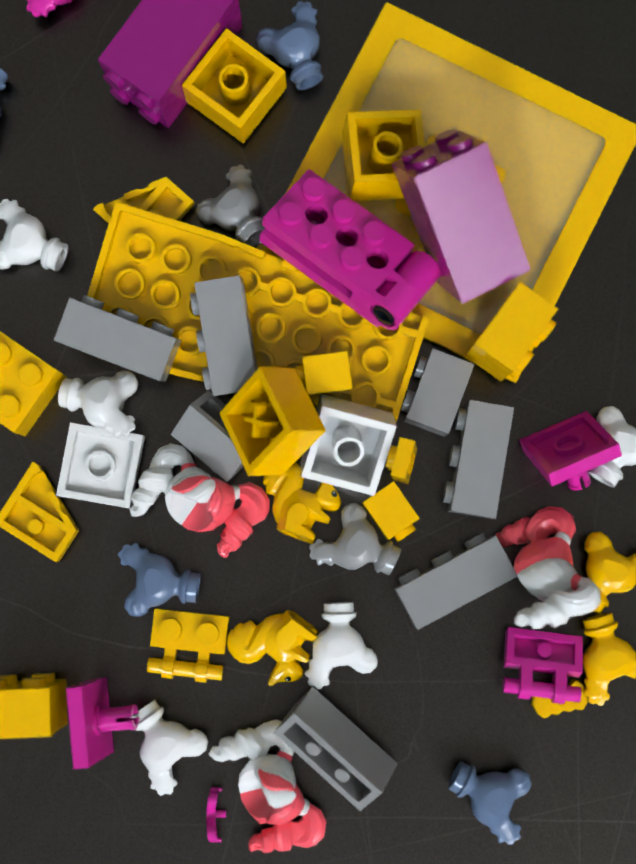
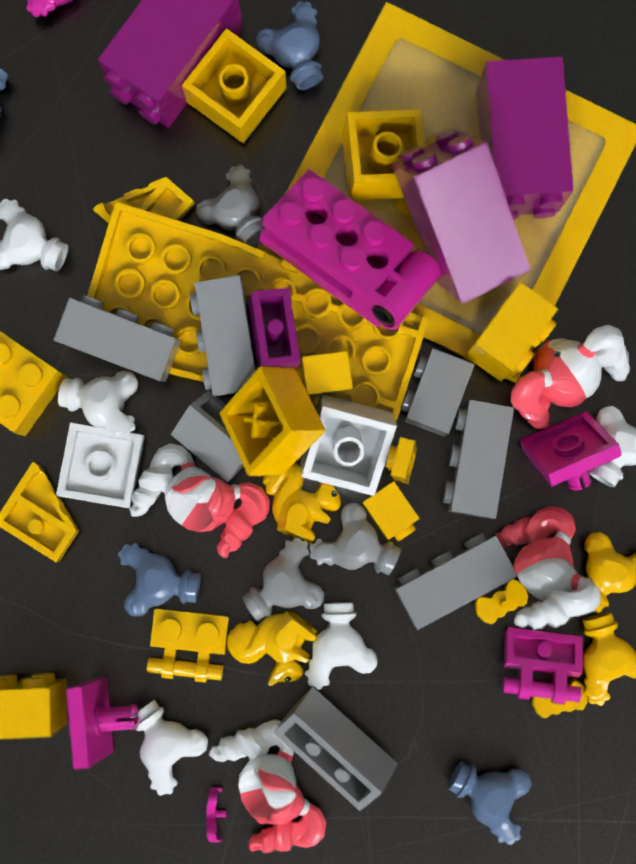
none -> light grey animal [242,537,325,621]
none -> magenta brick [247,288,301,370]
none -> yellow piece [474,579,528,625]
none -> magenta brick [476,57,574,220]
none -> hair [511,325,630,431]

